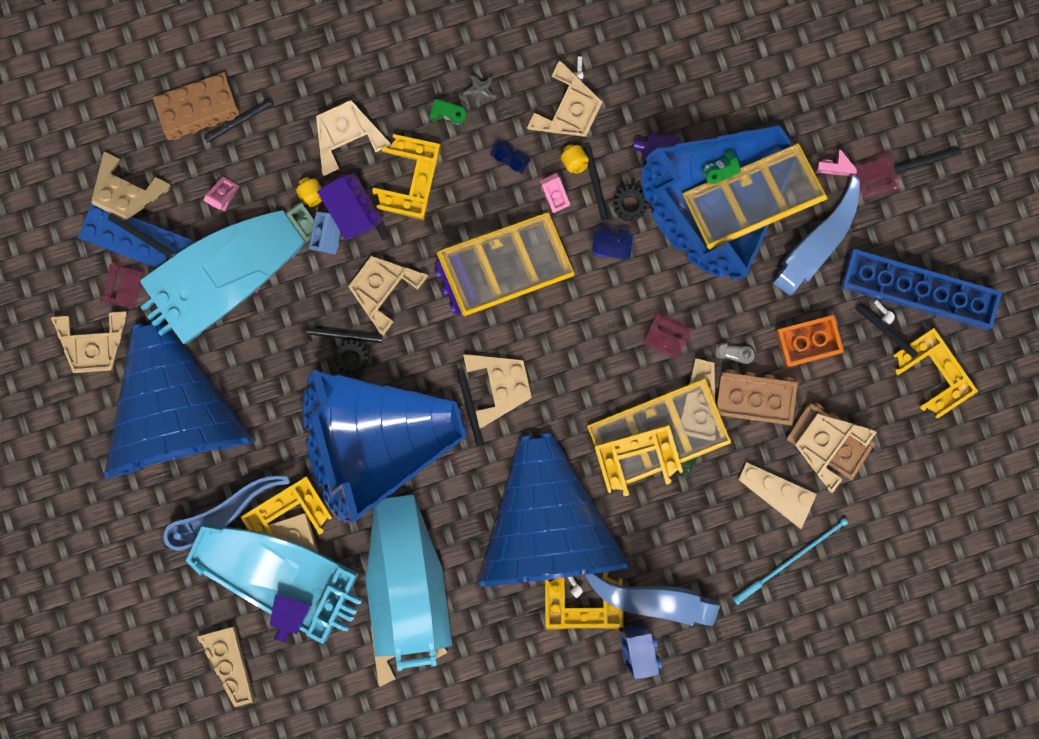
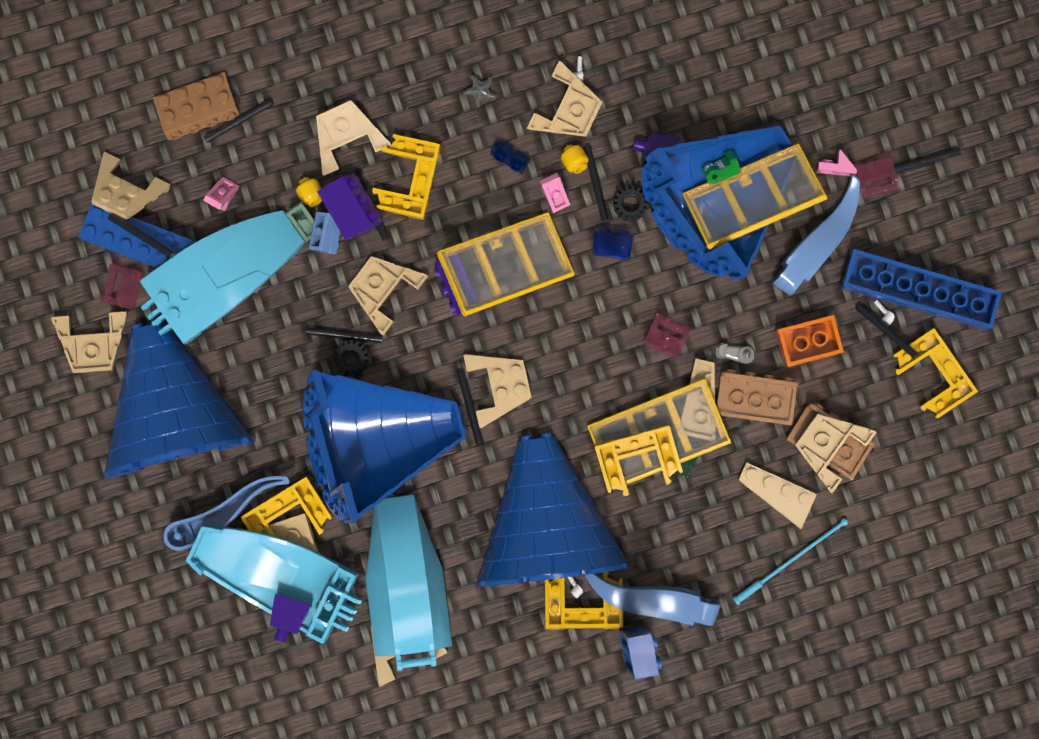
tan wing [197,626,255,707] -> none
green leg [429,99,466,125] -> none

